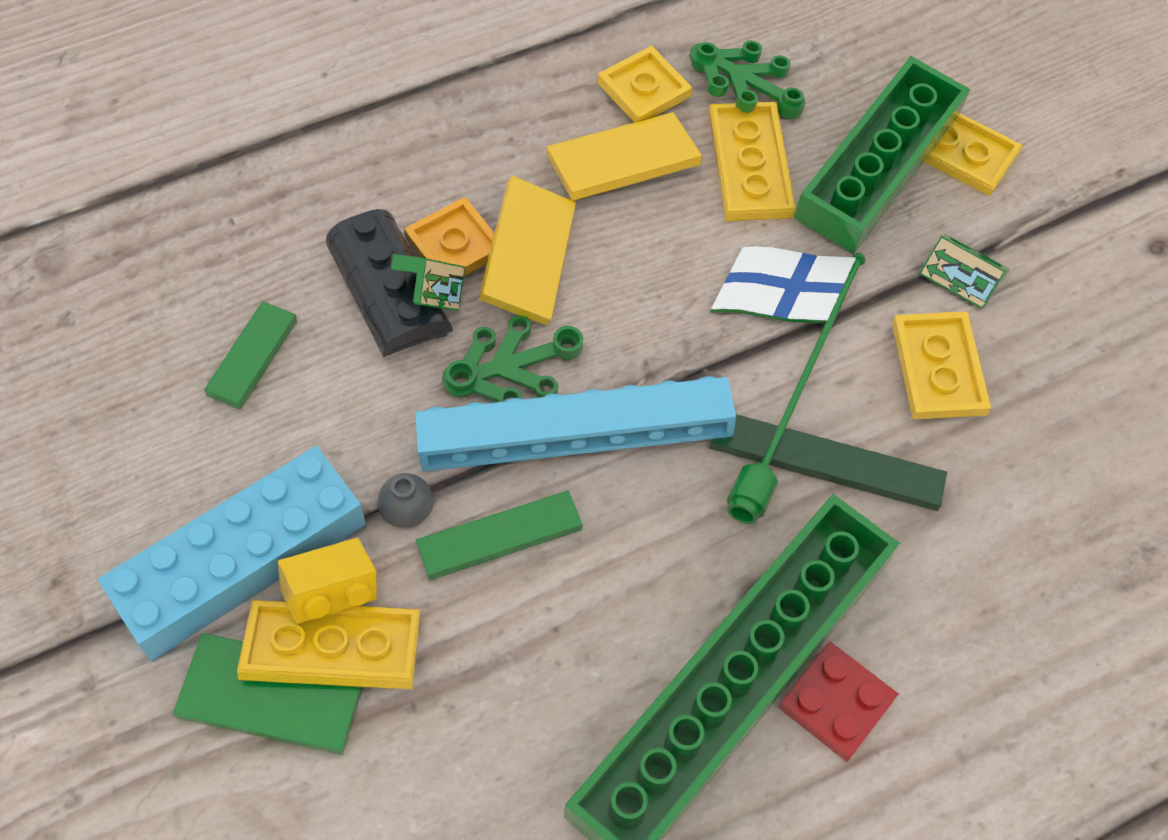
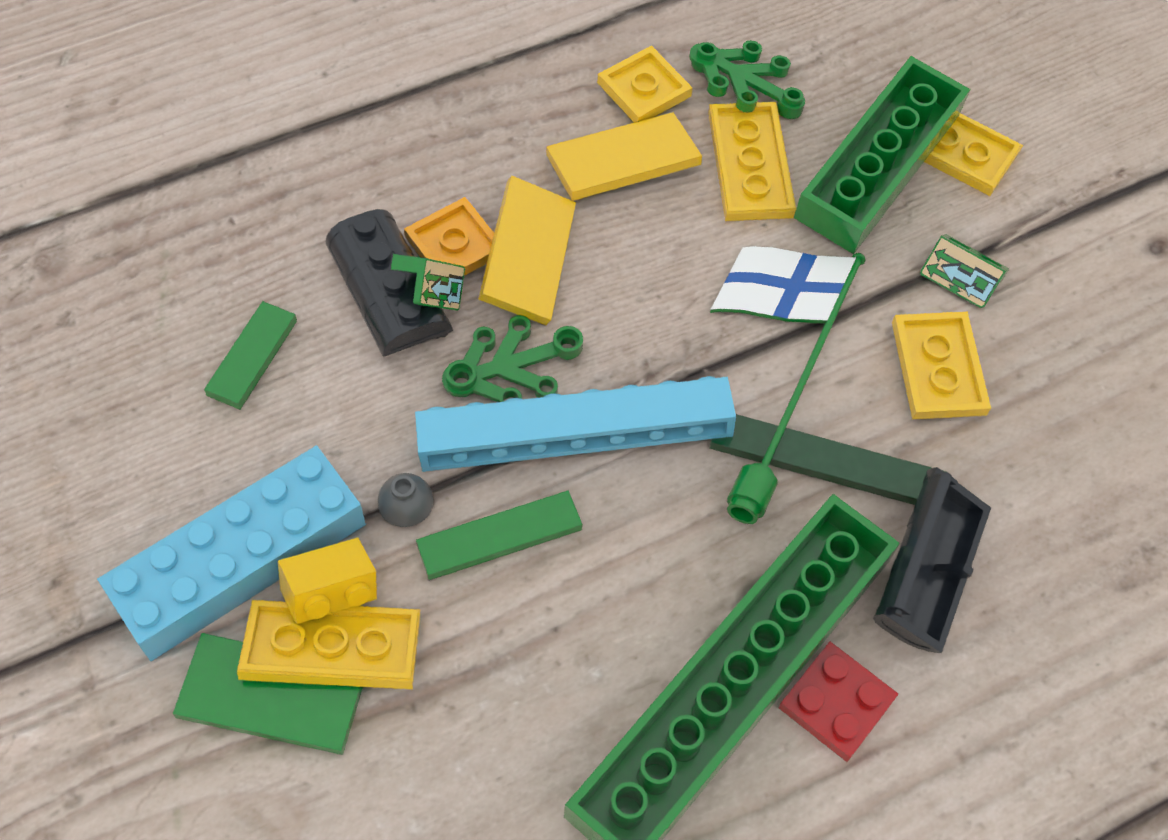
none -> black container [873,467,991,653]

